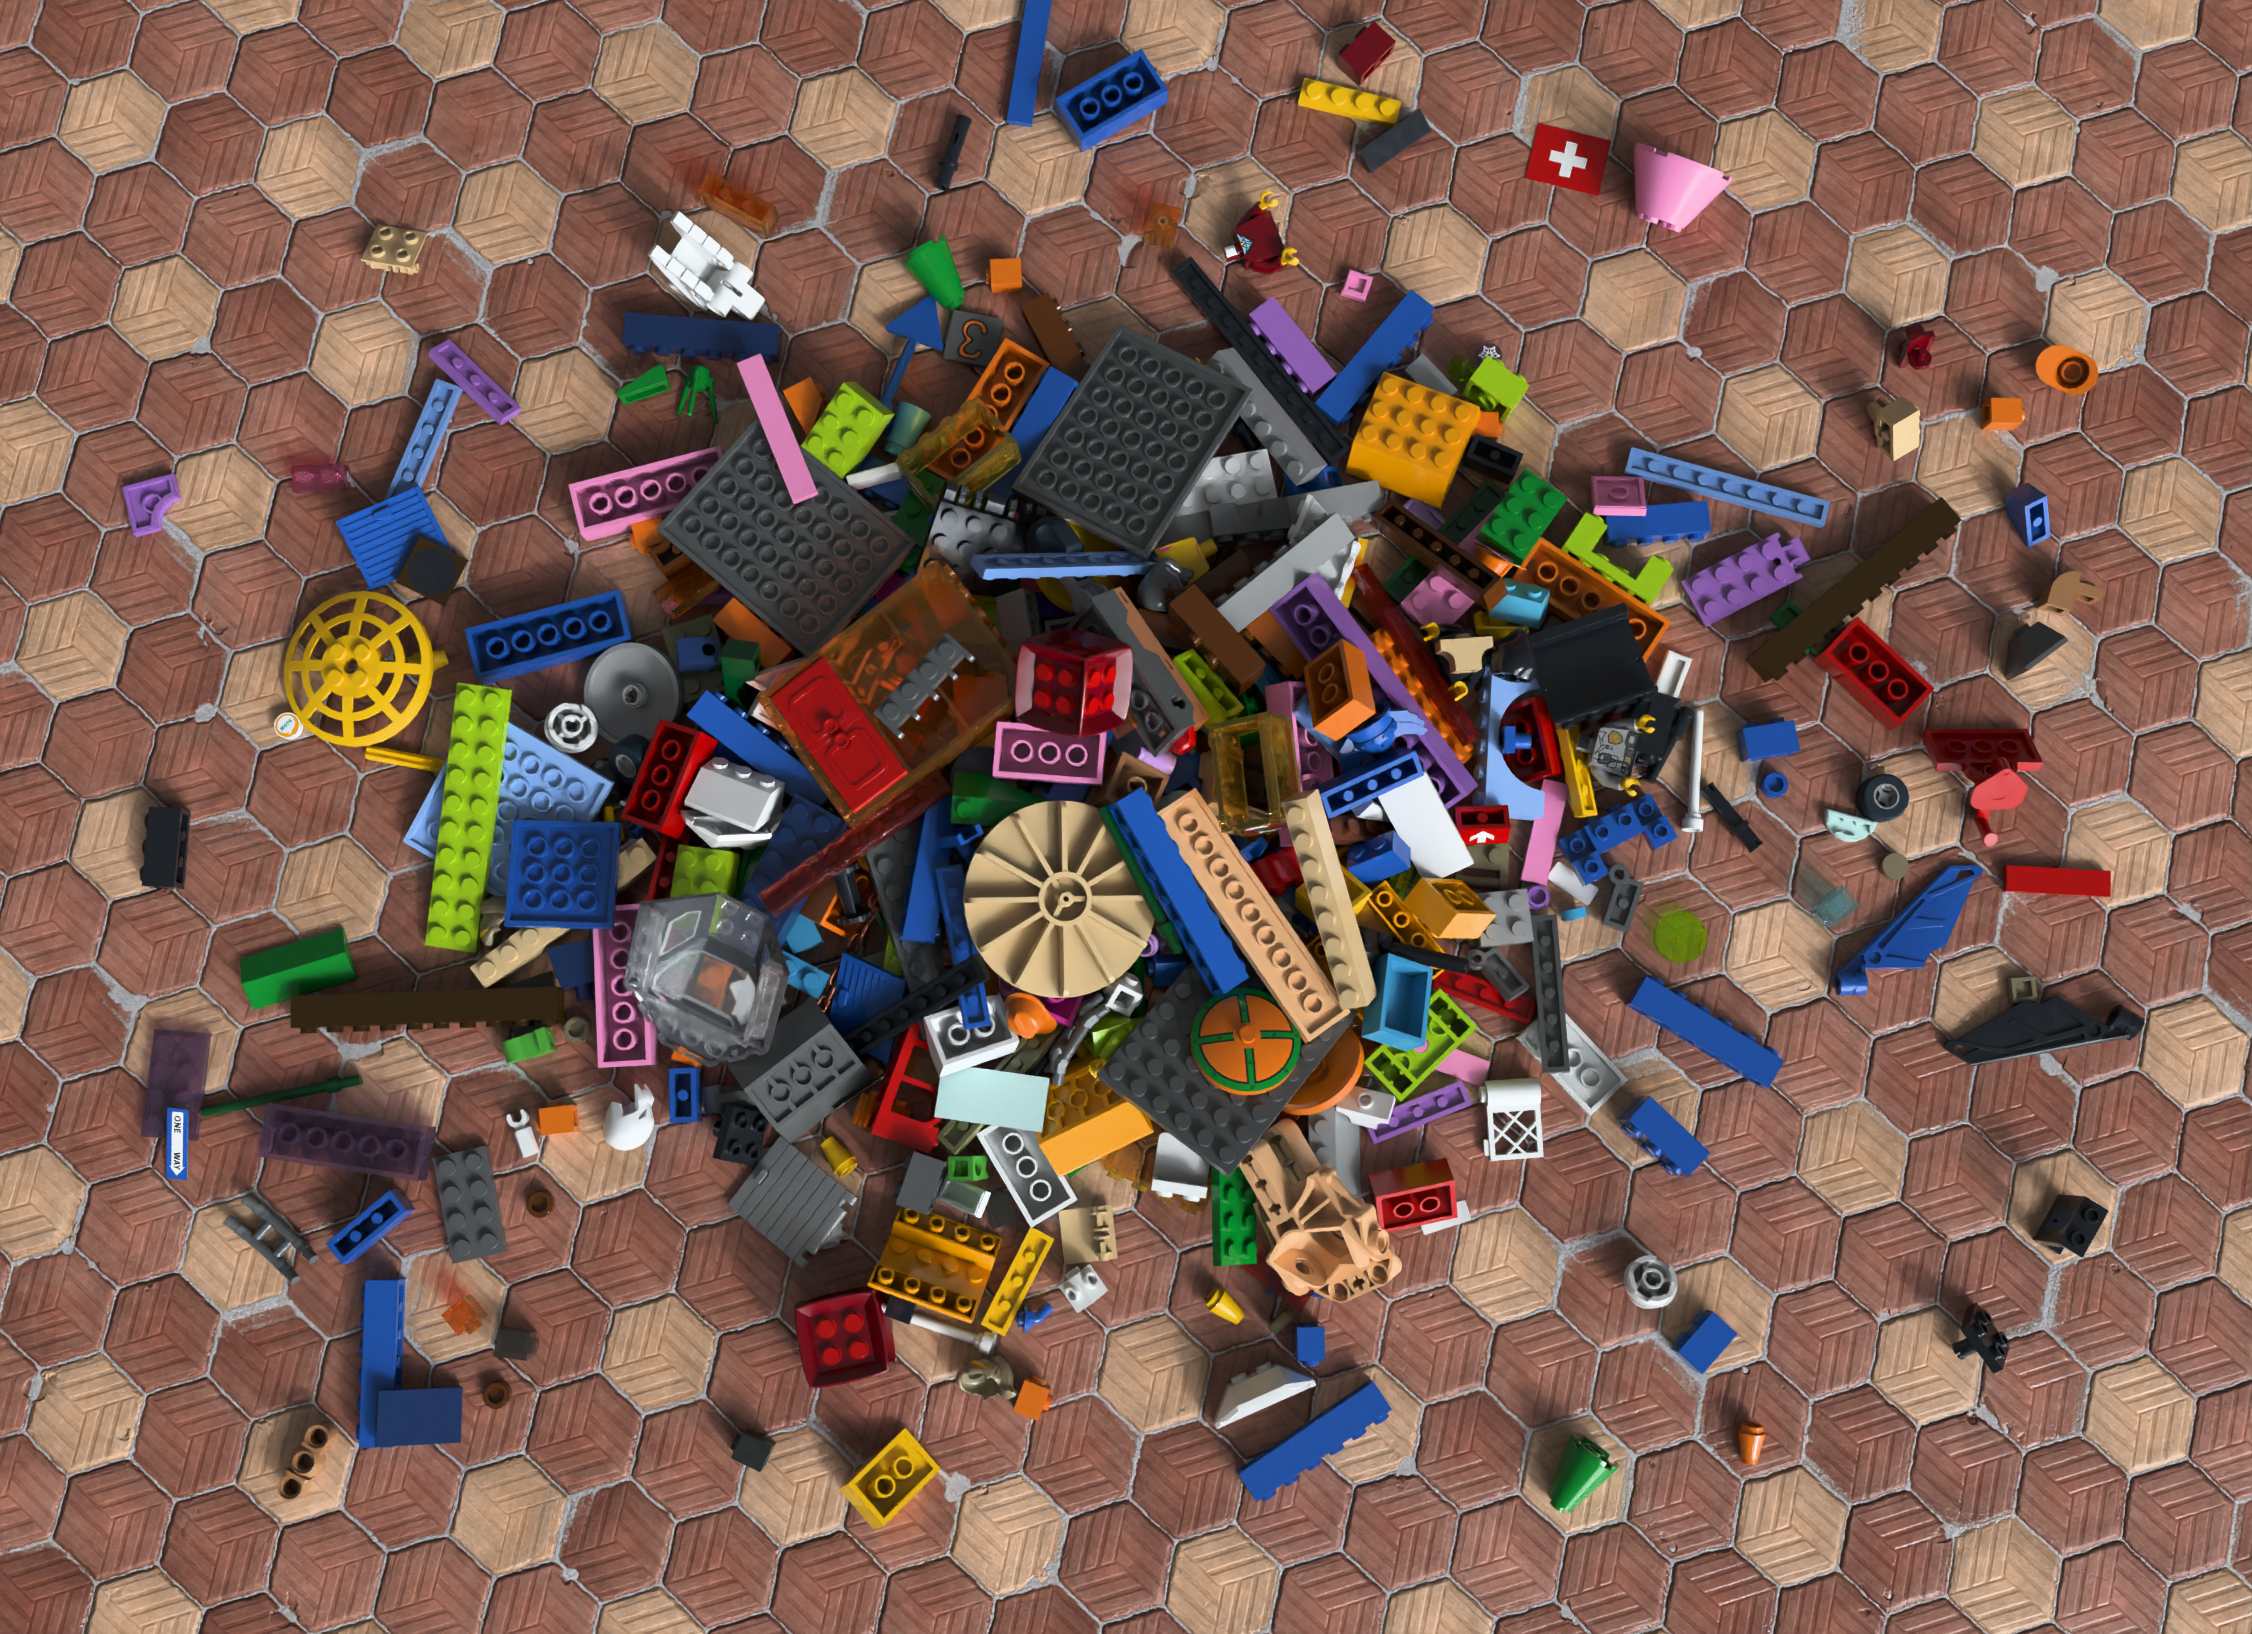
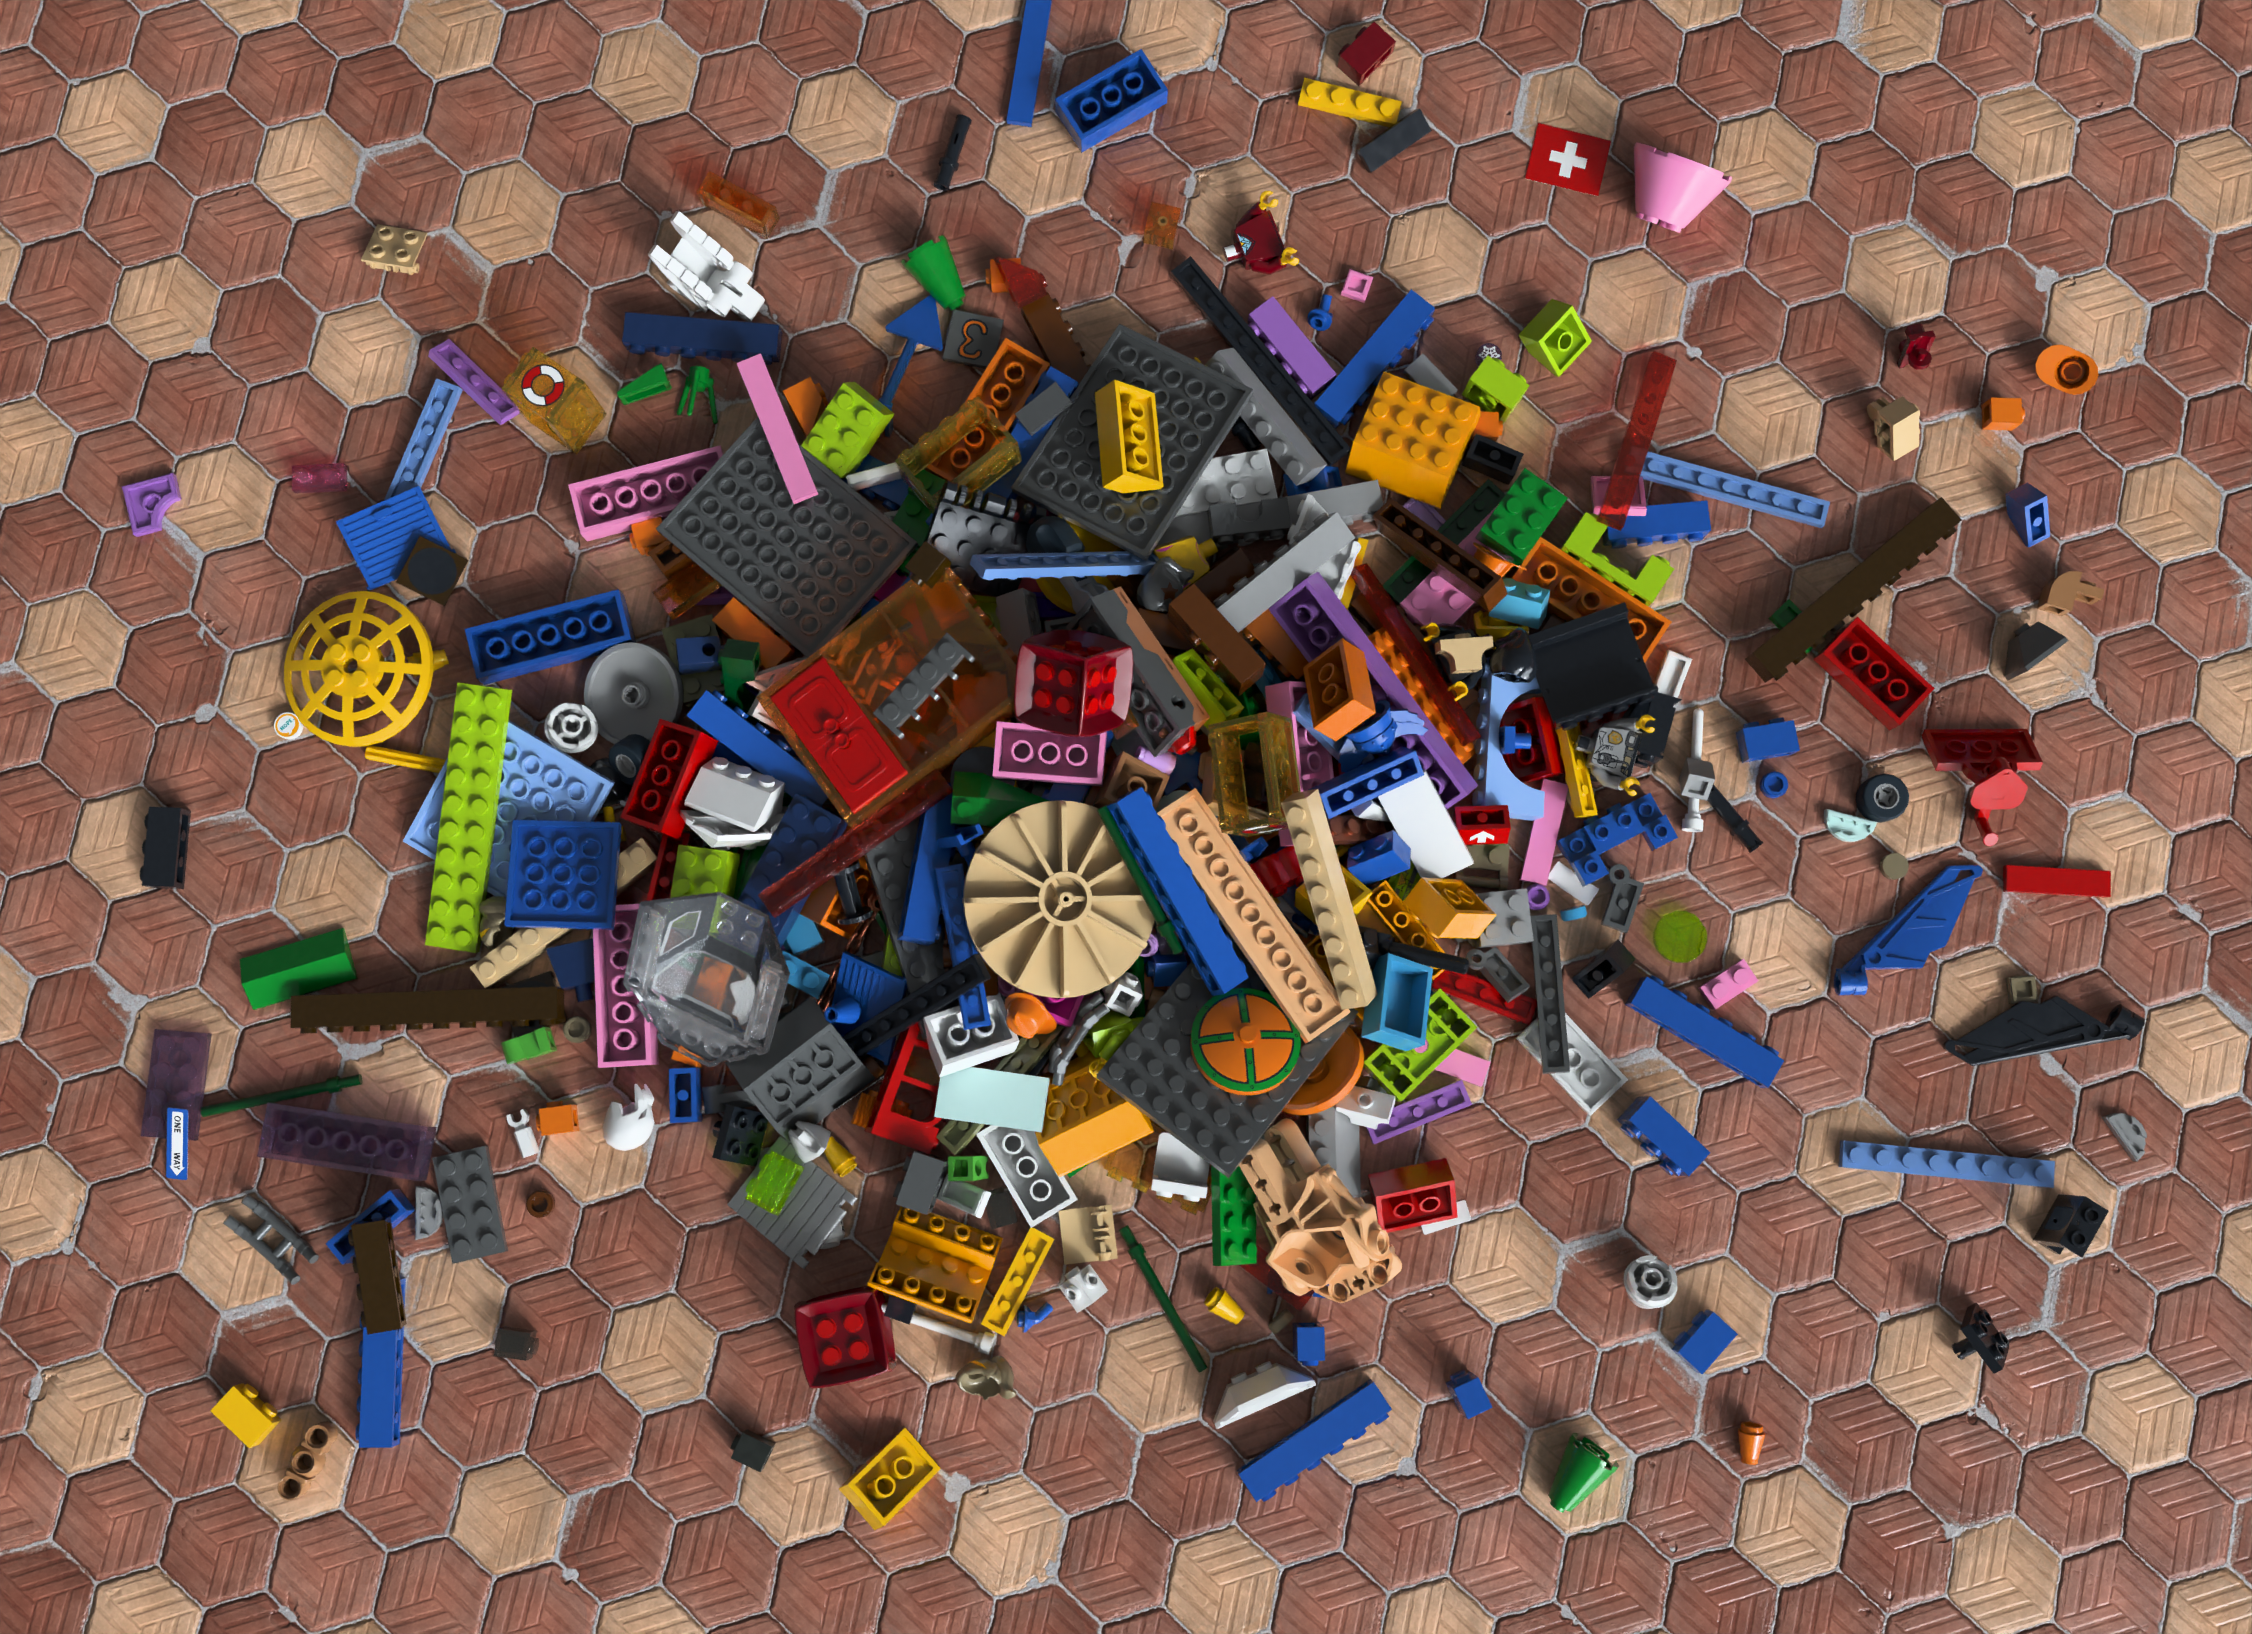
dark blue tile [375,1386,463,1447] -> none
clear orange brick [441,1295,488,1336] -> none
reddish brown tile [483,1380,512,1409] -> none
blue arm [620,823,646,853] -> none
medium azure plant [883,401,932,461] -> none
orange brick [1013,1375,1053,1421] -> none
clear neon green tile [1448,355,1475,382] -> none
white piece [1479,1077,1543,1161] -> none
black pin [1644,706,1695,784] -> none
medium lavender hinge [1680,532,1811,628] -> none
clear light blue brick [1811,886,1860,928] -> none
none -> yellow brick [210,1383,282,1448]
none -> dark brown brick [348,1216,407,1335]
none -> light grey tile [415,1186,444,1240]
none -> clear yellow hose [501,347,607,455]
none -> clear neon green brick [745,1150,805,1216]
none -> white hat [788,1121,831,1163]
none -> blue cone [824,997,862,1024]
none -> dark brown brick [905,541,952,589]
none -> clear red slope [993,256,1048,308]
none -> dark grey tile [1015,382,1073,436]
none -> yellow slope [1095,380,1164,493]
none -> dark green bar [1119,1225,1208,1373]
none -> blue plate [1307,294,1333,331]
none -> blue brick [1446,1370,1493,1419]
none -> lime slope [1519,299,1592,377]
none -> black slope [1571,939,1635,999]
none -> clear red tile [1596,351,1677,531]
none -> light grey panel [1679,757,1715,801]
none -> bright pink plate [1698,959,1758,1010]
none -> medium blue plate [1839,1140,2055,1188]
none -> light grey tile [2102,1113,2147,1162]

